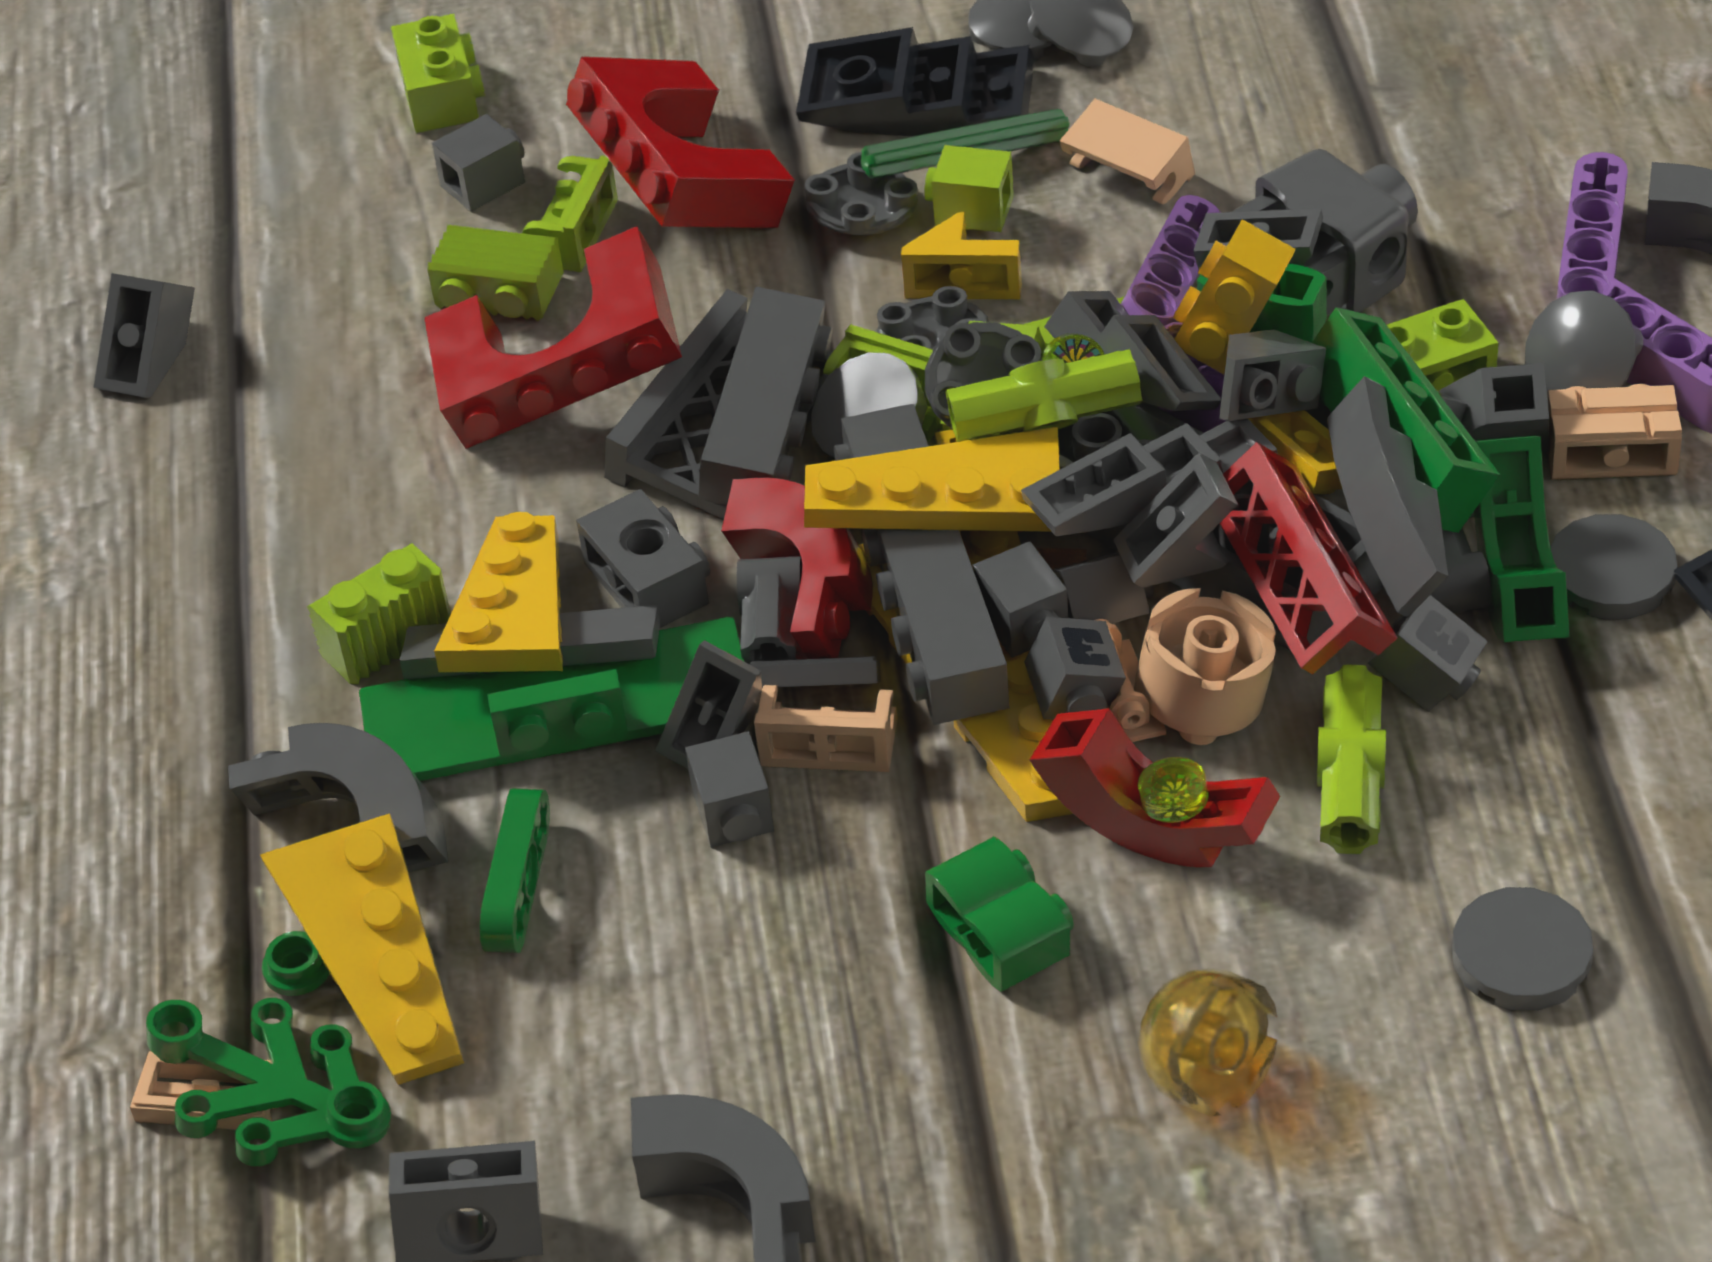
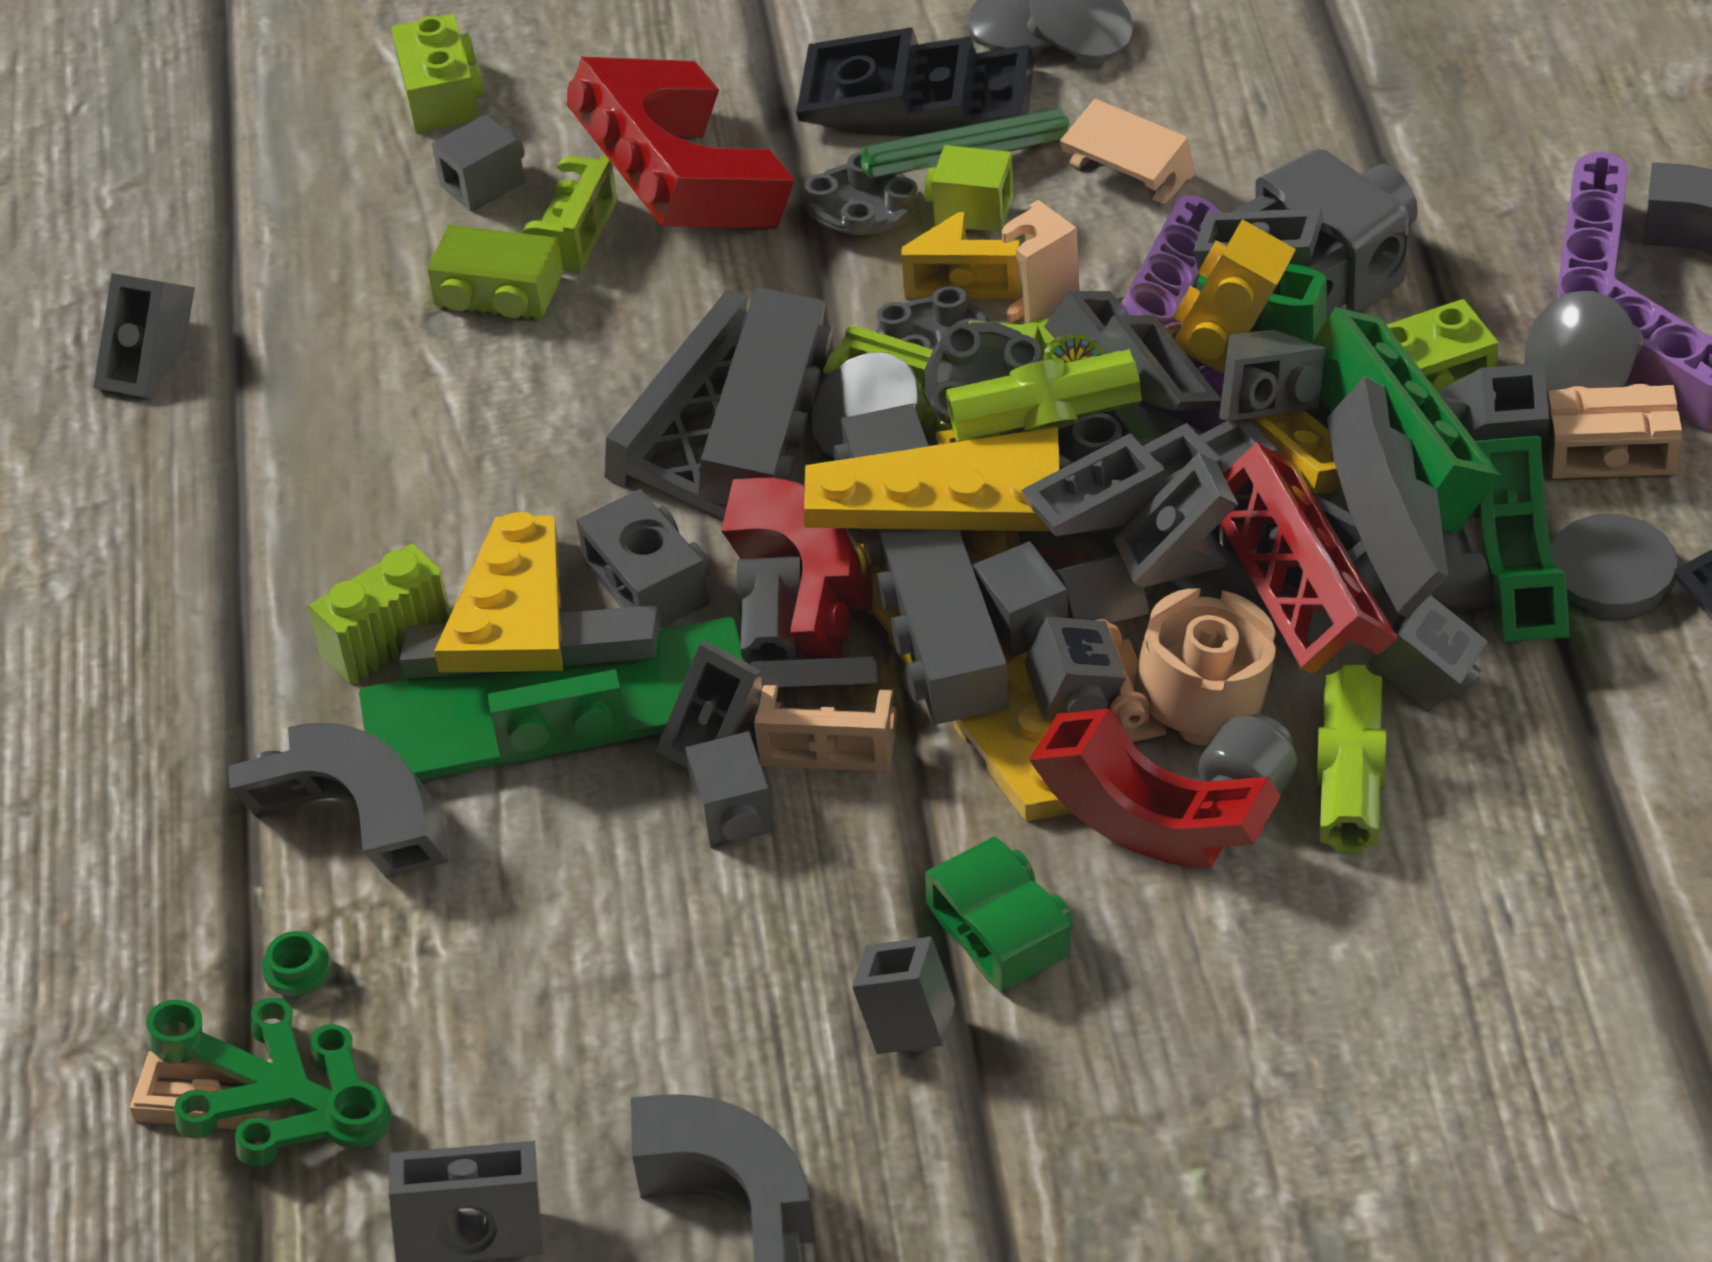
yellow wing [259,813,464,1085] -> none
red arch [424,226,682,449] -> none
green beam [480,788,550,953] -> none
clear neon green tile [1138,757,1209,823] -> none
clear yellow cylinder [1138,968,1277,1117] -> none
dark grey tile [1452,887,1593,1010] -> none
none -> dark grey brick [852,936,955,1054]
none -> light nougat hinge [1002,200,1080,323]
none -> dark grey head [1198,714,1298,795]

